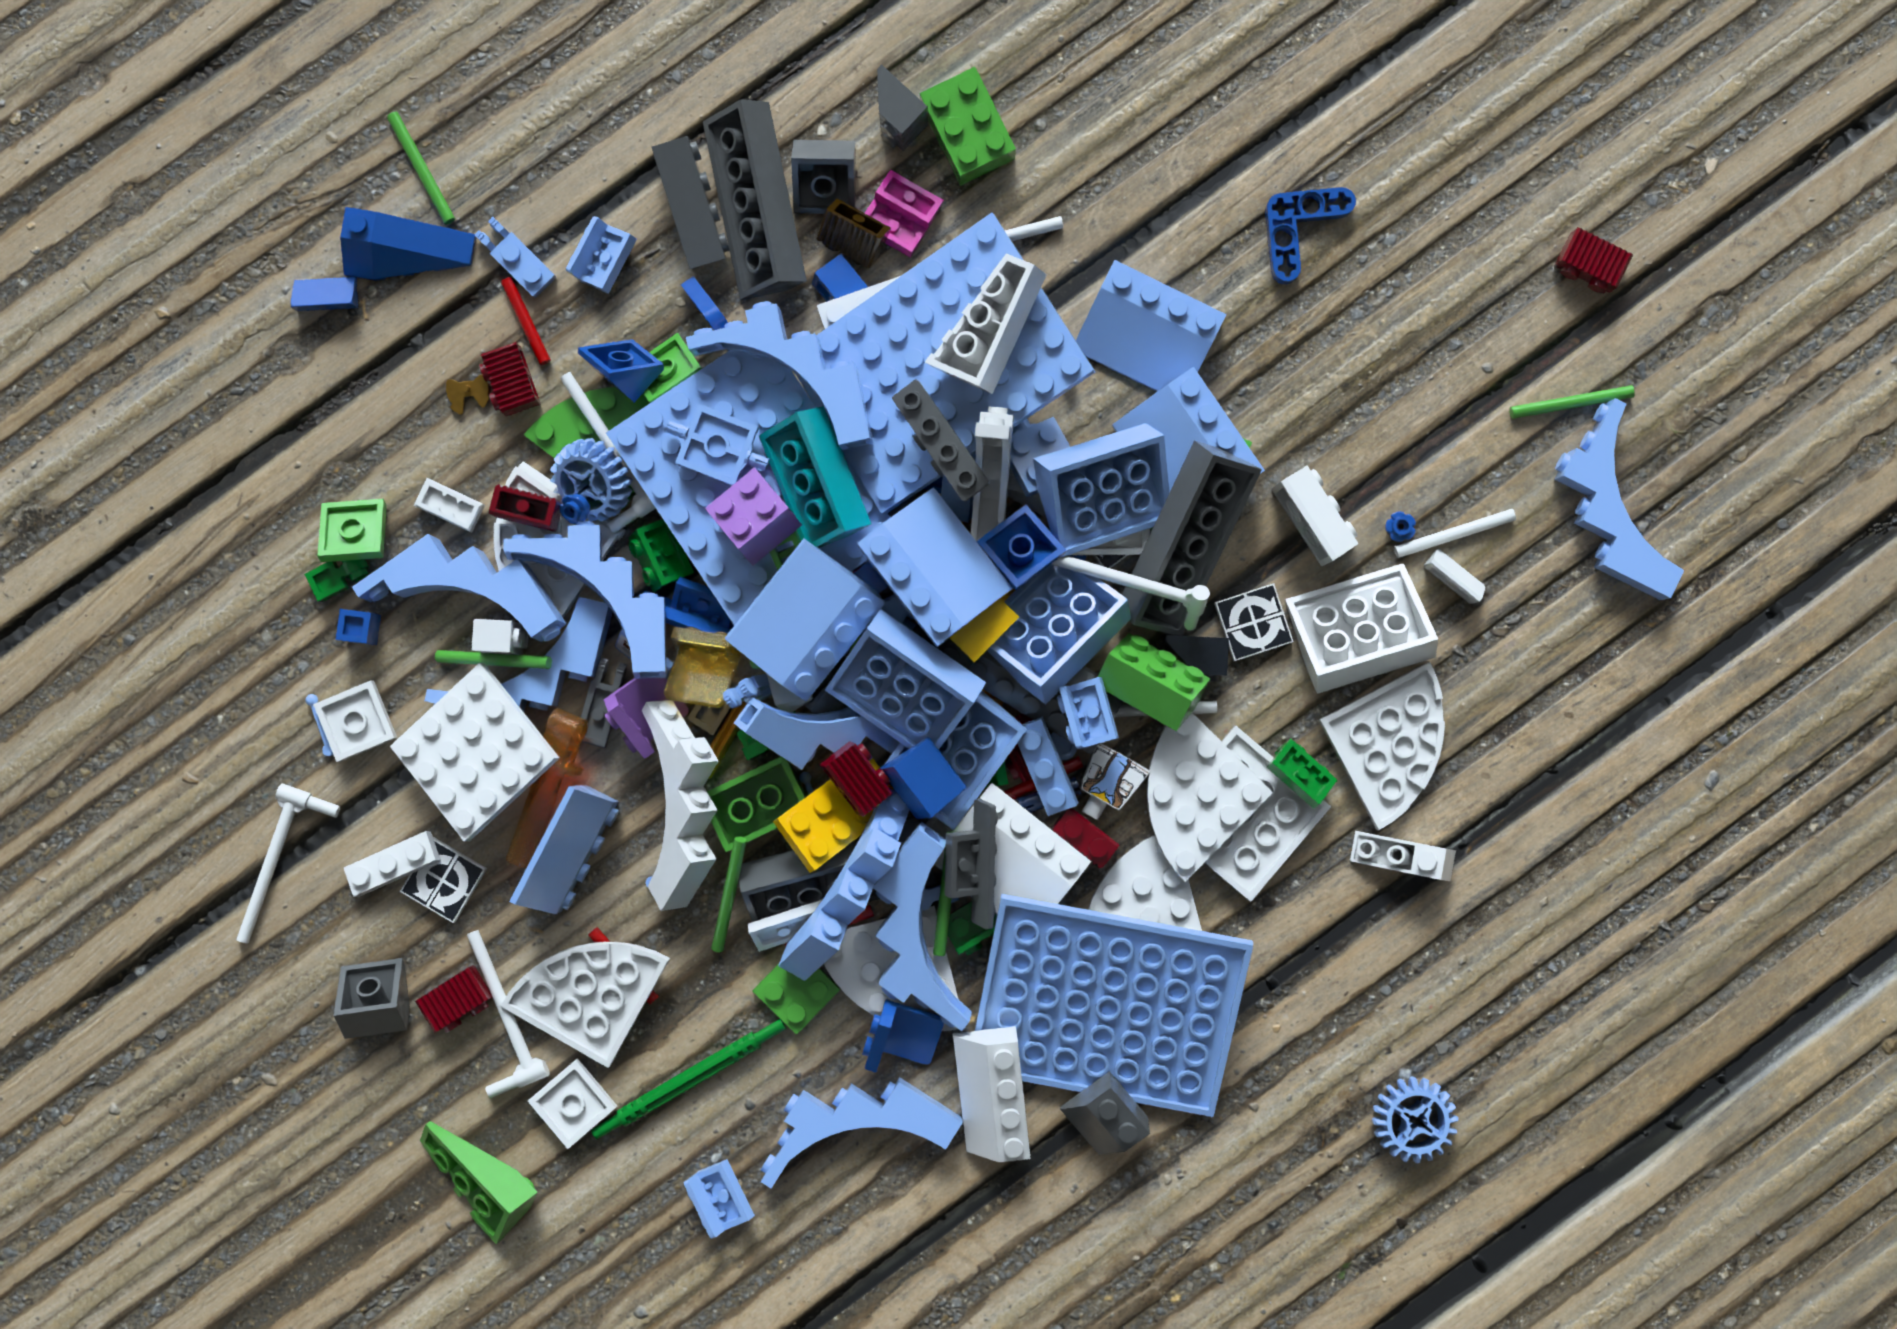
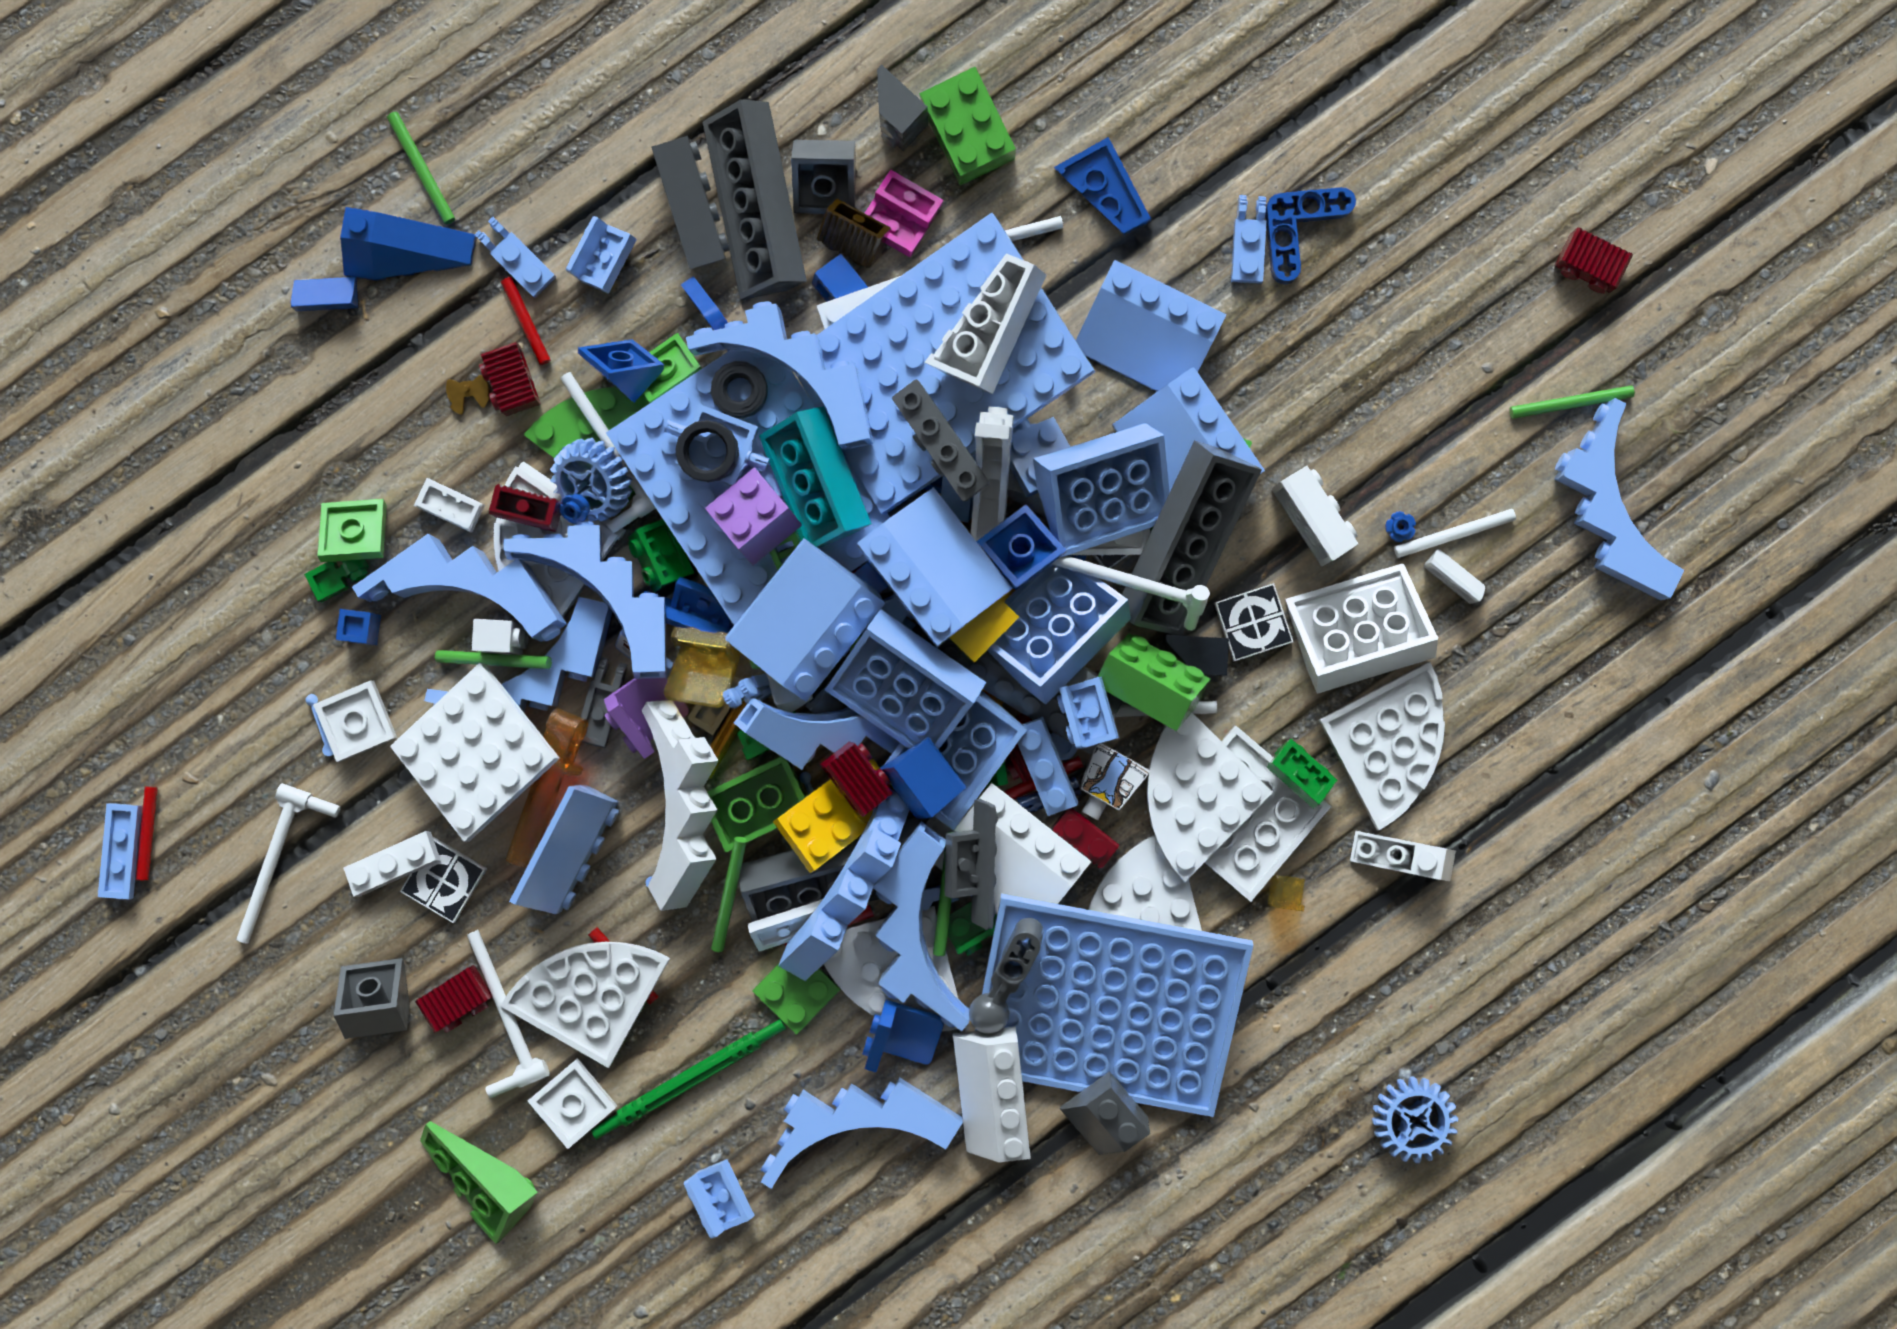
none -> light blue plate [98,803,142,900]
none -> red bar [136,786,158,880]
none -> black tyre [675,420,739,482]
none -> black tyre [711,361,768,419]
none -> dark grey beam [969,918,1044,1034]
none -> blue wing [1054,137,1152,235]
none -> light blue hinge [1231,195,1267,284]
none -> clear yellow panel [1268,874,1305,912]

